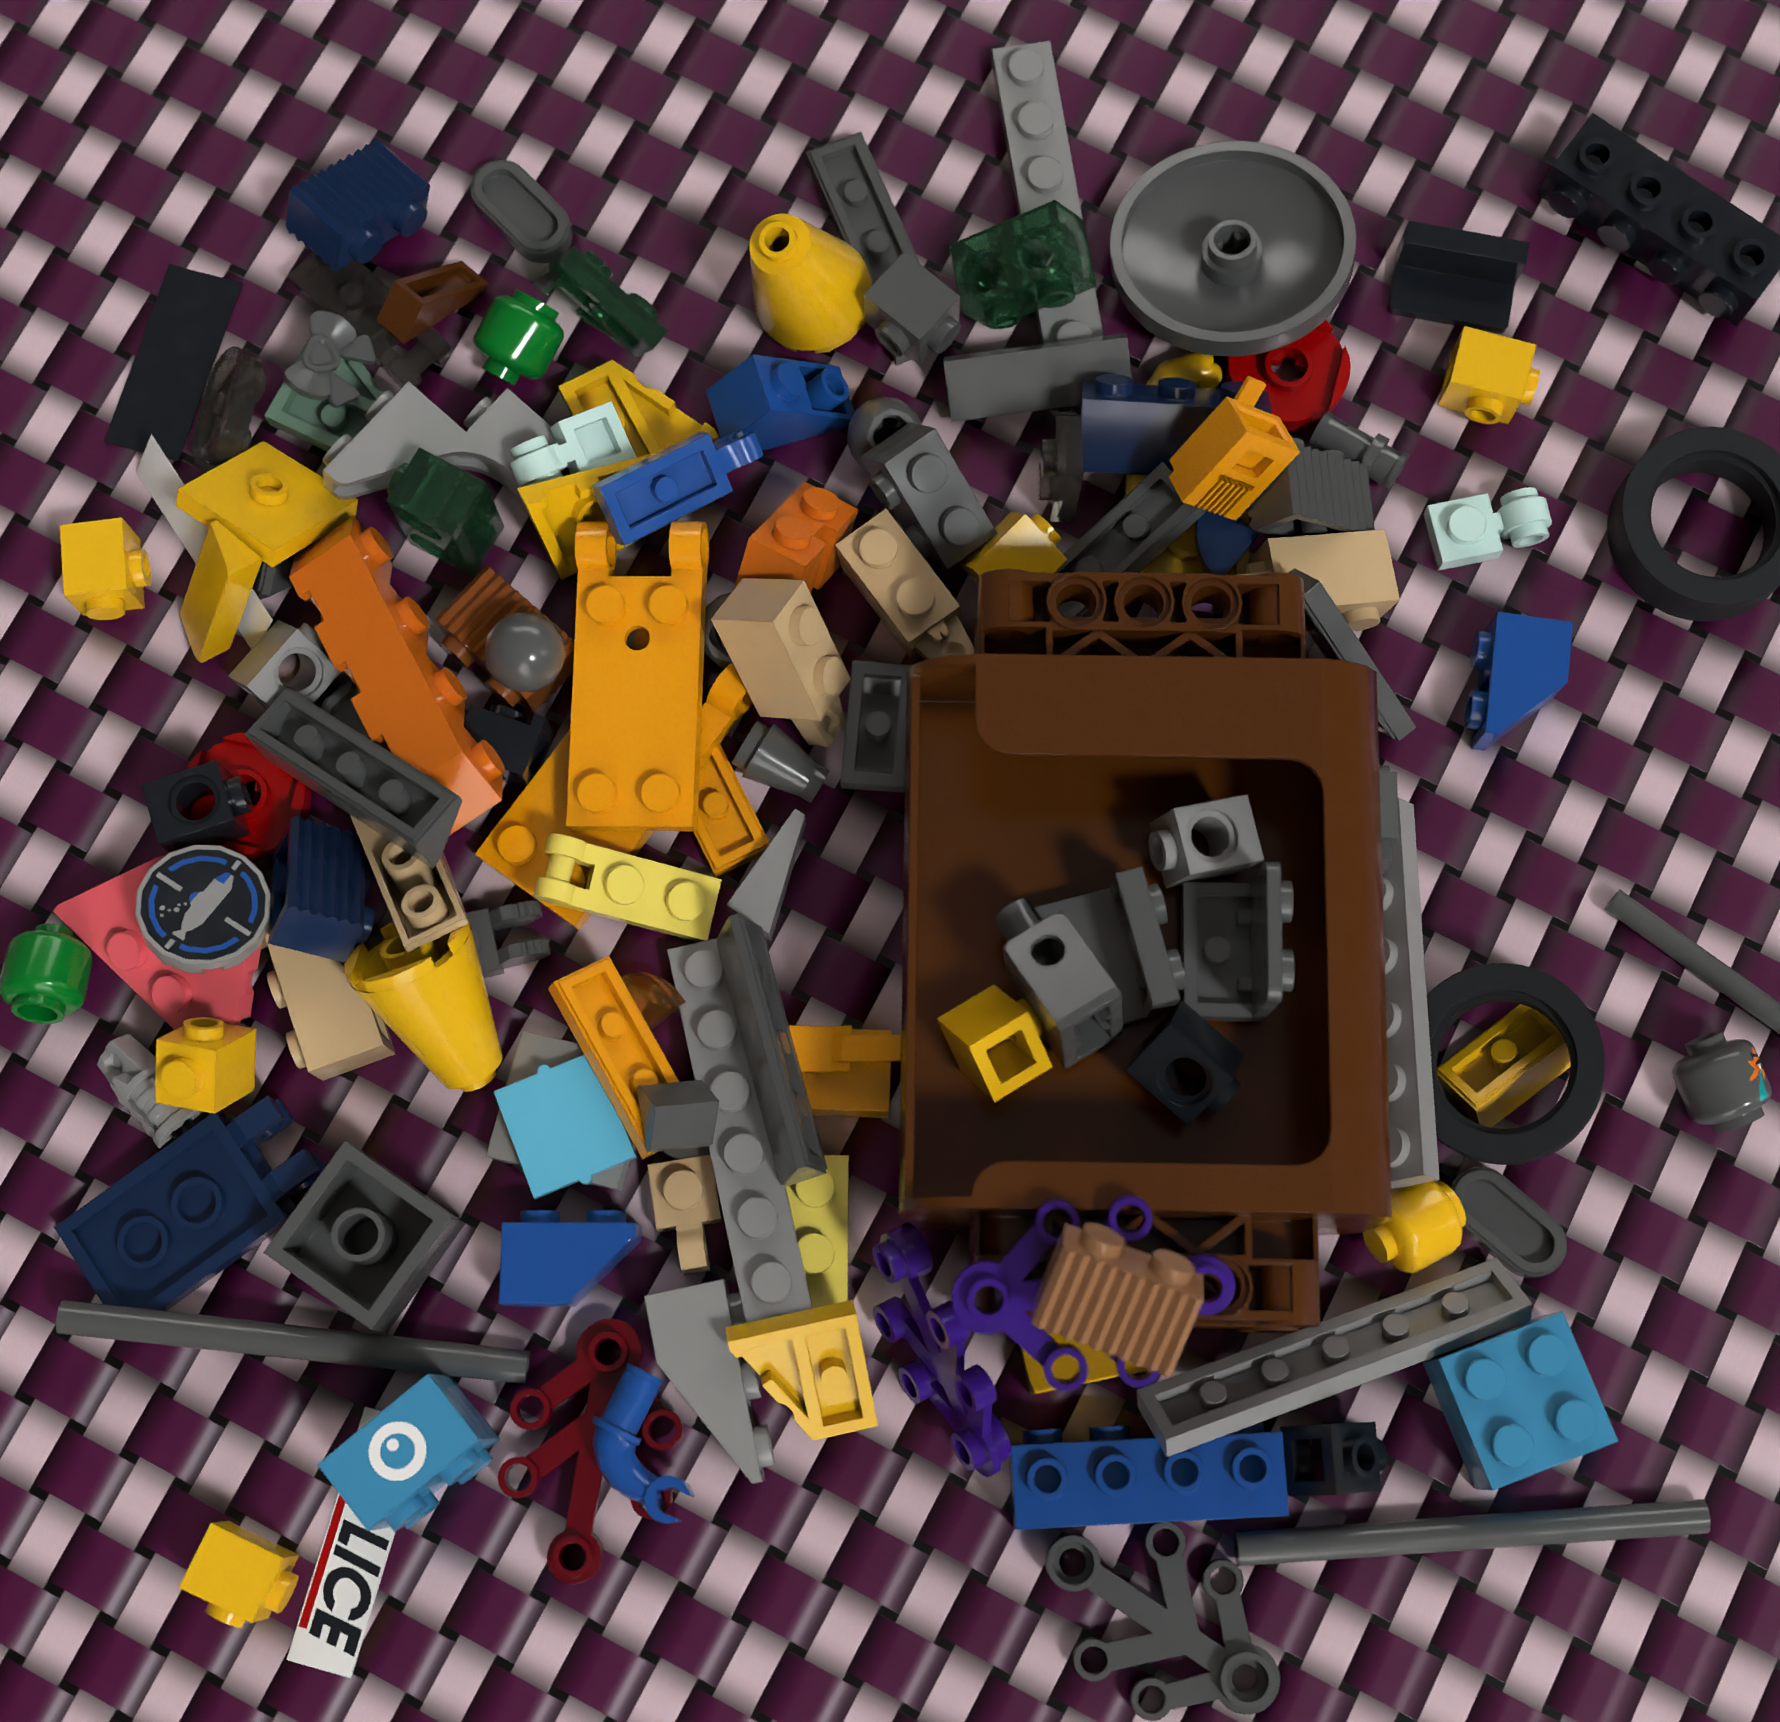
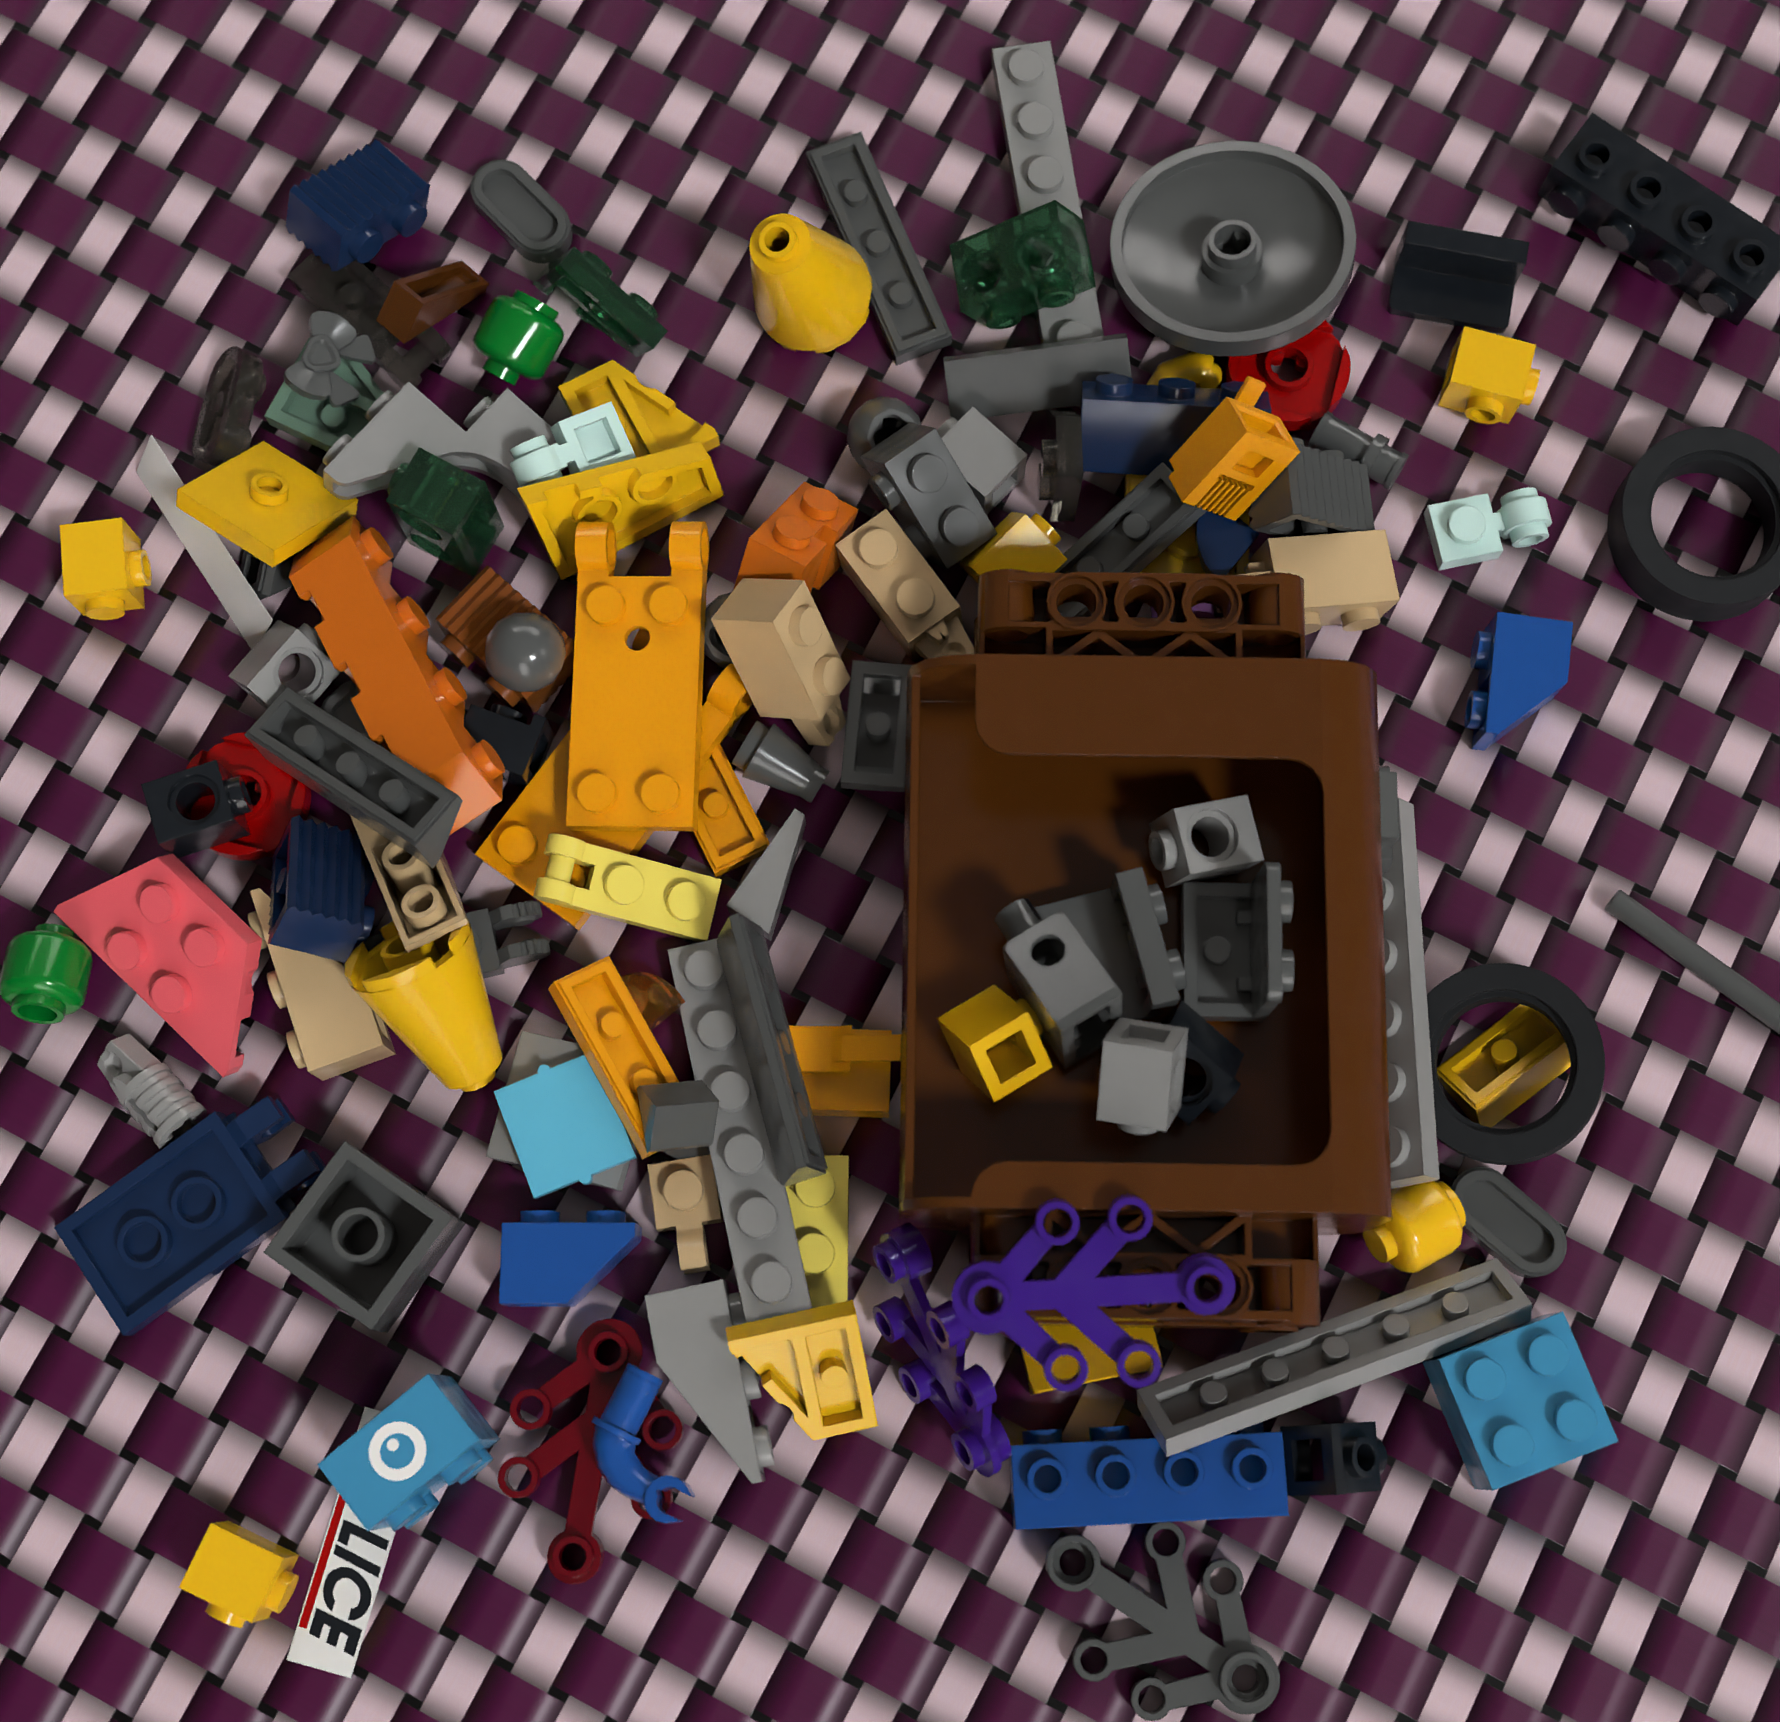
dark grey piece [56,1300,530,1384] -> none
black sticker [104,264,243,462] -> none
tile [135,845,271,973] -> none
yellow brick [155,1017,256,1114] -> none
yellow slope [179,520,263,663] -> none
blue plate [591,430,764,546] -> none
blue slope [706,354,855,450] -> none
dark grey brick [864,252,961,365] -> none
medium nougat brick [1031,1223,1204,1377] -> none
dark grey piece [1234,1499,1711,1566] -> none
dark grey tile [1289,568,1416,741] -> none
dark grey head [1672,1031,1772,1133] -> none
none -> light grey brick [937,407,1027,515]
none -> light grey brick [1097,1017,1188,1135]

